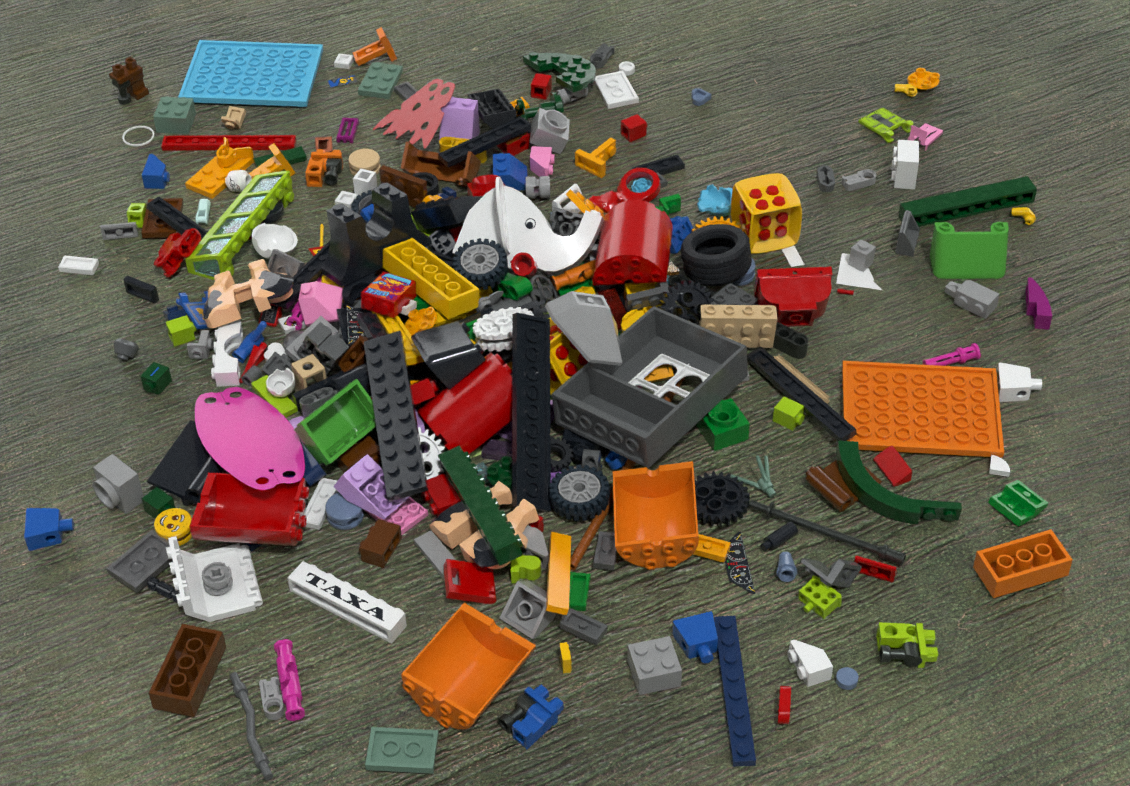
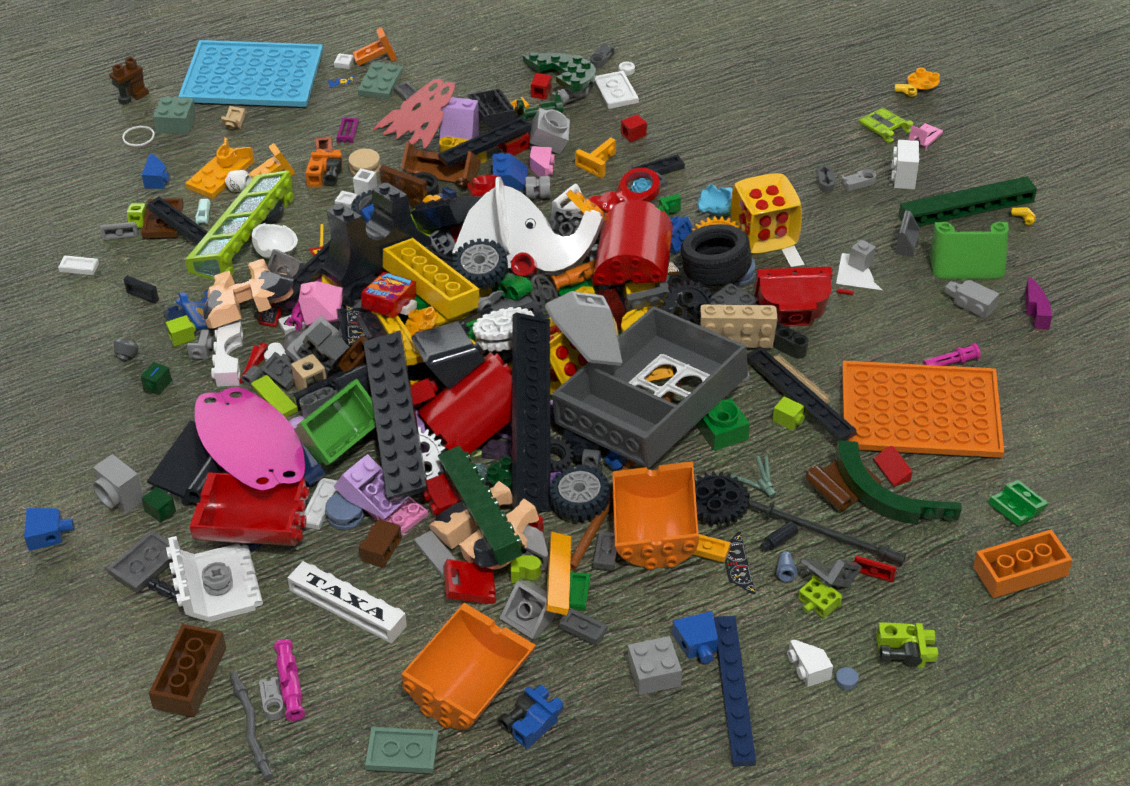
red piece [154,228,201,277] -> none
yellow head [154,508,192,546] -> none
red tile [161,135,296,151] -> none
blue piece [232,321,267,363] -> none
dark green tile [253,146,307,168] -> none
white hair [266,368,295,397] -> none
reddish brown brick [336,435,382,473] -> none
yellow tile [560,642,572,674] -> none
sand blue tile [691,88,711,106] -> none
red beam [778,686,791,725] -> none
white tile [989,455,1010,477] -> none
white torso [997,363,1042,402] -> none

